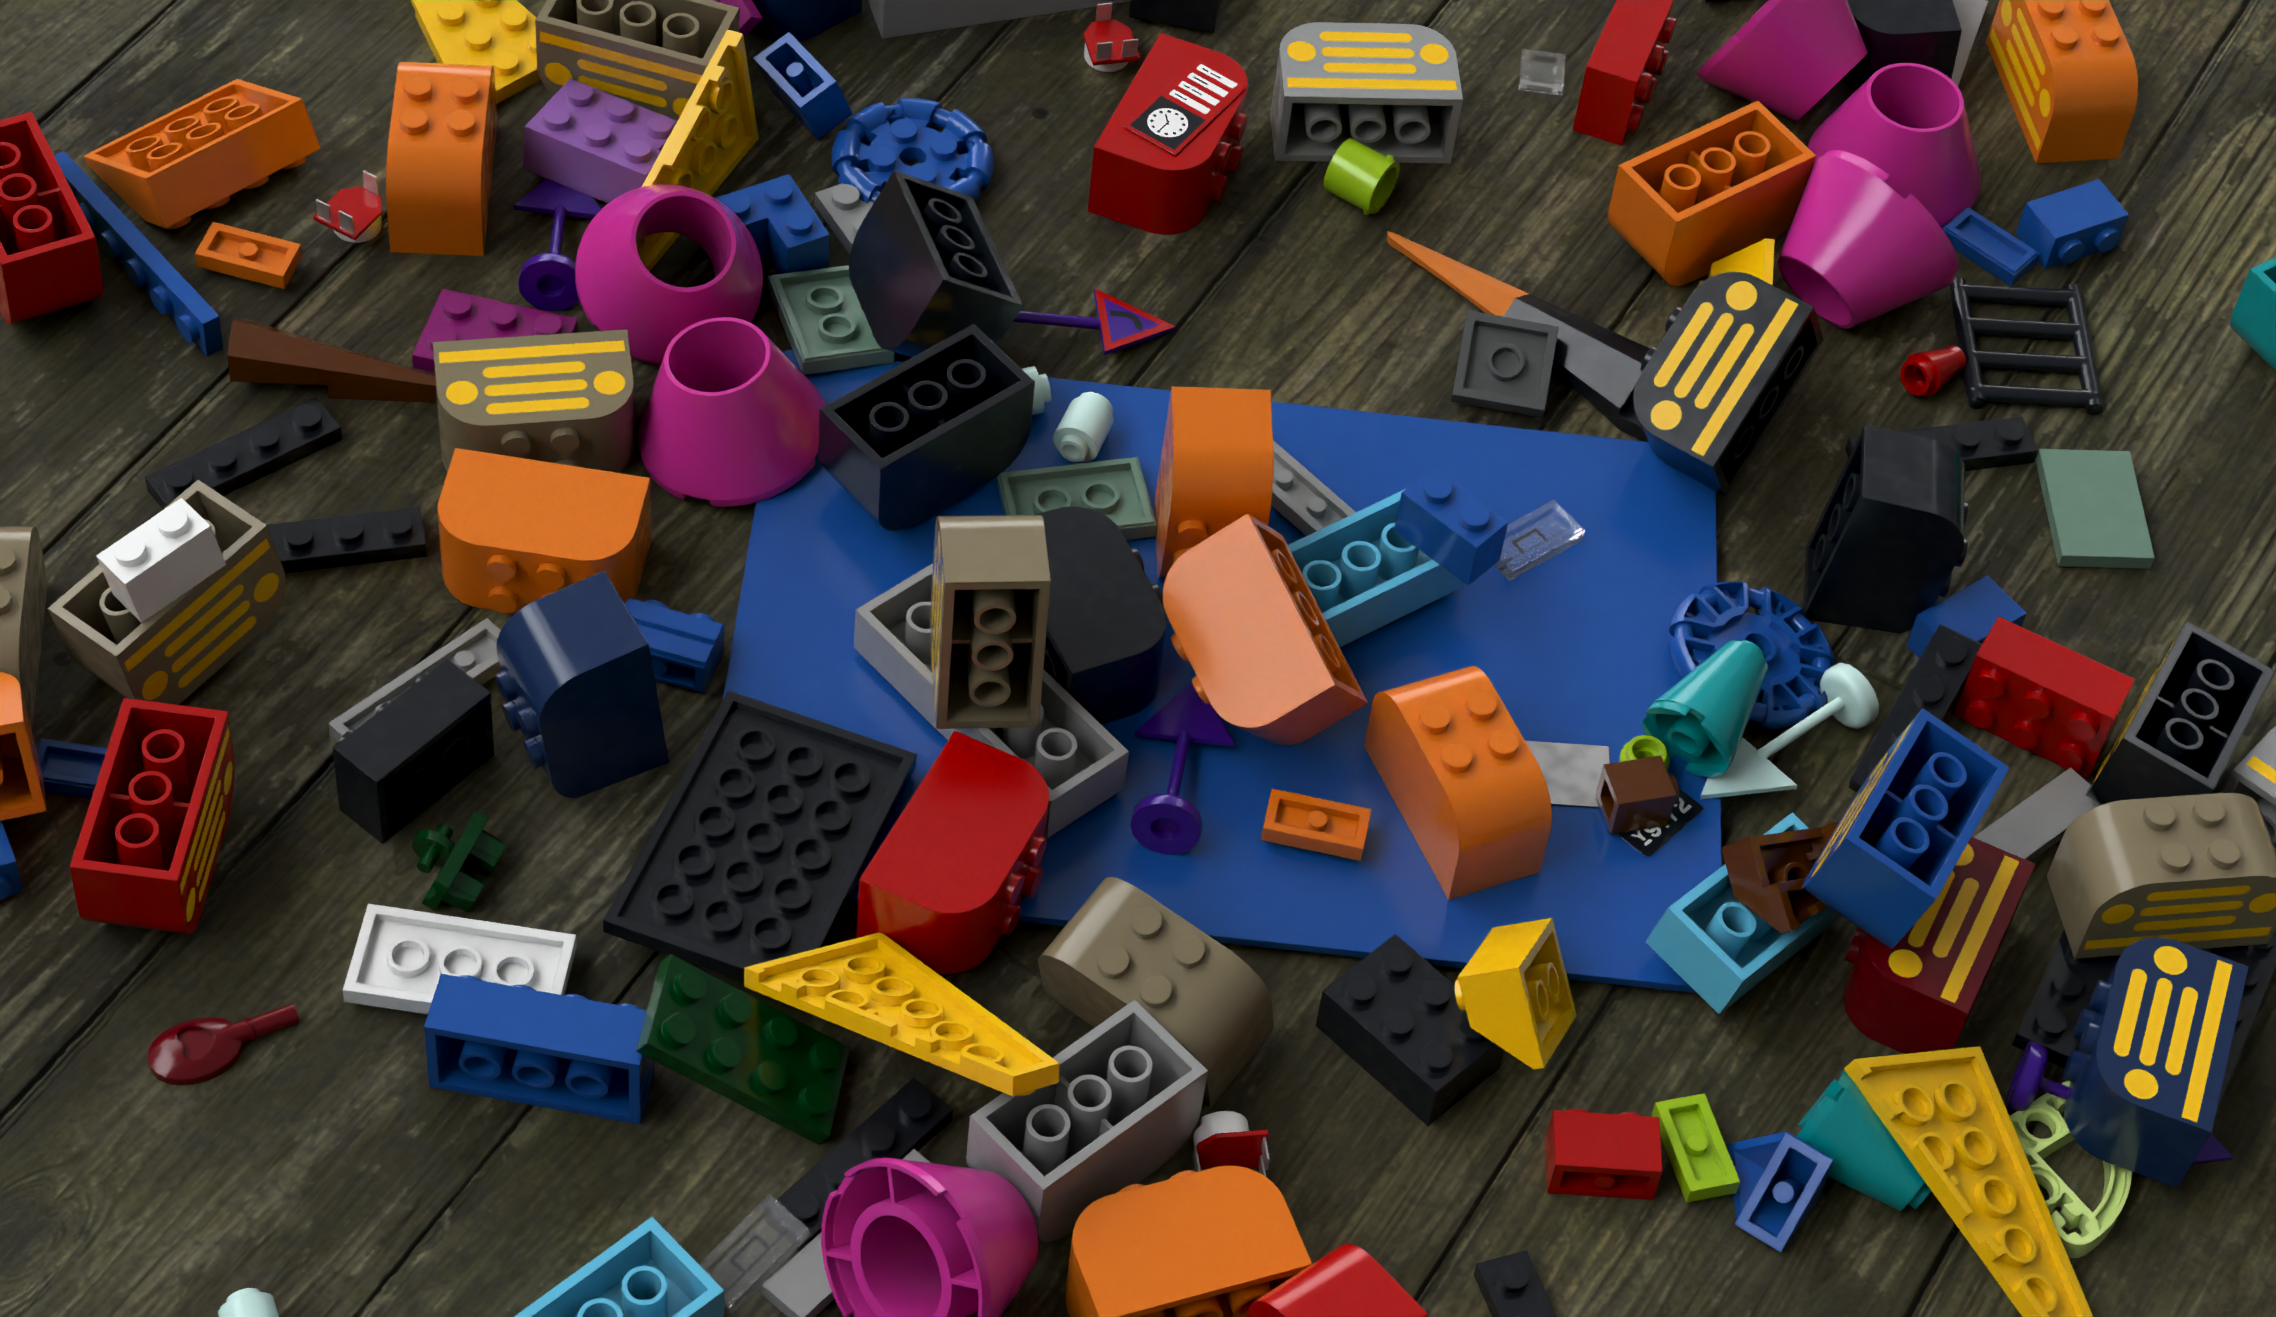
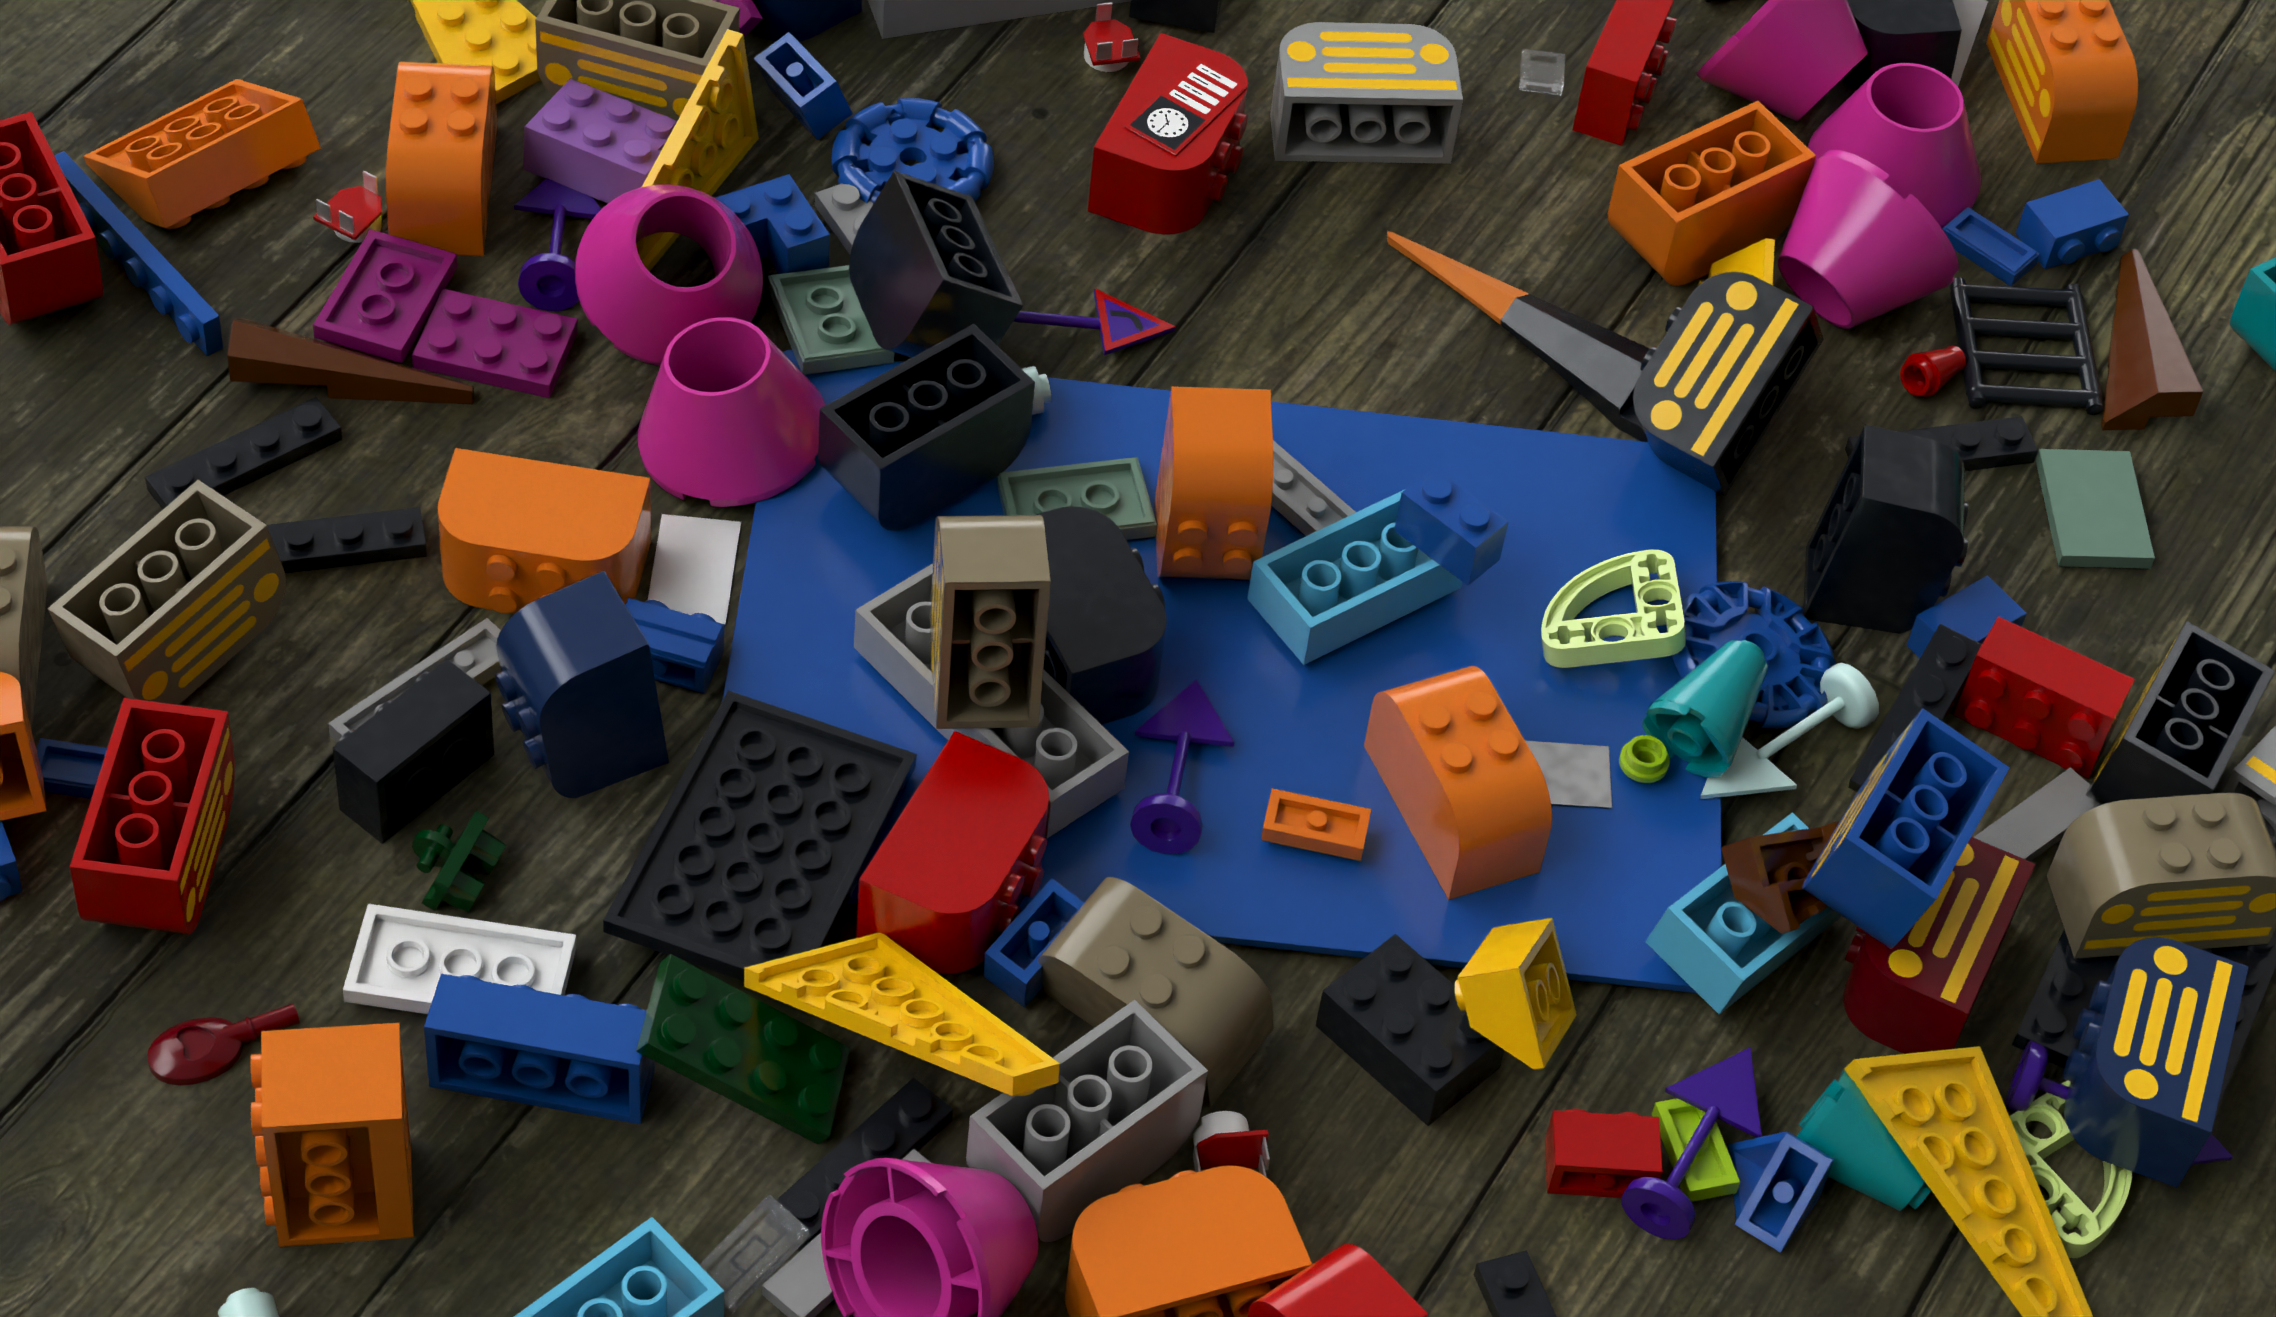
white brick [96,498,226,623] -> none
orange plate [195,222,302,289] -> none
dark tan brick [433,329,635,473] -> none
light aqua brick [1053,392,1114,462] -> none
orange brick [1163,513,1368,745] -> none
lime piece [1323,138,1400,215] -> none
dark grey plate [1451,310,1559,418] -> none
clear tile [1494,500,1585,581] -> none
reddish brown brick [1595,756,1679,834] -> none
black sticker [1619,789,1704,857] -> none
none -> orange brick [251,1023,414,1247]
none -> magenta plate [313,229,458,363]
none -> white sticker [648,514,741,625]
none -> blue brick [984,878,1085,1008]
none -> yellowish green beam [1541,550,1686,668]
none -> dark purple piece [1621,1048,1762,1240]
none -> reddish brown wedge [2101,249,2203,430]

